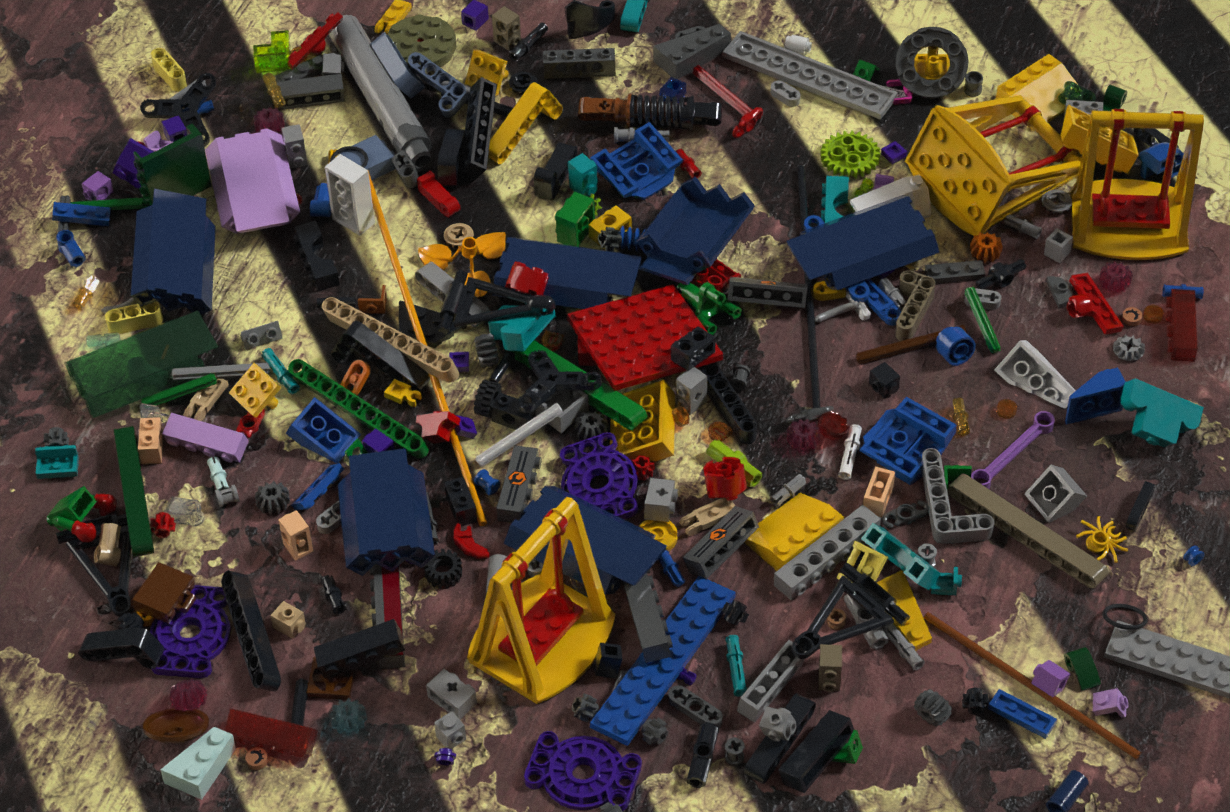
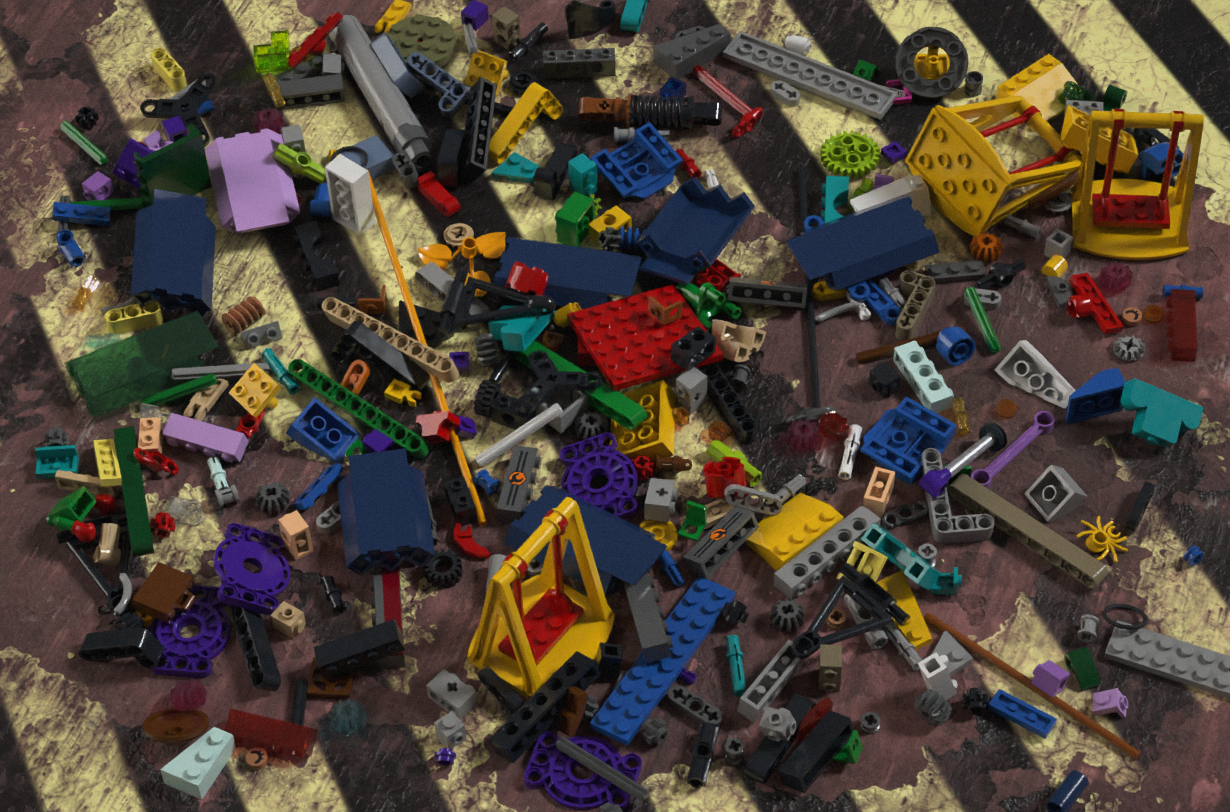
none -> tan plate [55,470,118,498]
none -> green axle [60,120,108,165]
none -> black gear [75,107,99,129]
none -> light yellow plate [93,439,122,487]
none -> light grey piece [113,573,132,616]
none -> red piece [133,447,179,475]
none -> dark purple piece [213,523,290,615]
none -> nougat piece [222,296,266,334]
none -> lime piece [273,143,326,184]
none -> light grey axle [463,23,478,55]
none -> black beam [477,666,524,714]
none -> black brick [489,651,601,763]
none -> teal wing [492,152,541,183]
none -> yellow brick [553,302,582,328]
none -> dark grey axle [556,737,649,802]
none -> reddish brown slope [557,686,588,737]
none -> dark orange bracket [648,296,682,325]
none -> reddish brown piece [656,455,692,474]
none -> green bracket [678,500,707,542]
none -> white axle [704,169,719,189]
none -> tan brick [712,319,766,362]
none -> light grey beam [724,484,783,515]
none -> dark grey gear [769,597,806,634]
none -> clear red slope [799,697,833,741]
none -> flat silver bush [860,712,880,734]
none -> light aqua brick [893,341,954,413]
none -> white brick [917,653,958,700]
none -> piece [919,422,1007,498]
none -> light grey wing [932,631,973,677]
none -> reddish brown axle [1028,168,1079,210]
none -> yellow brick [1041,255,1068,278]
none -> light grey bush [1077,614,1099,643]

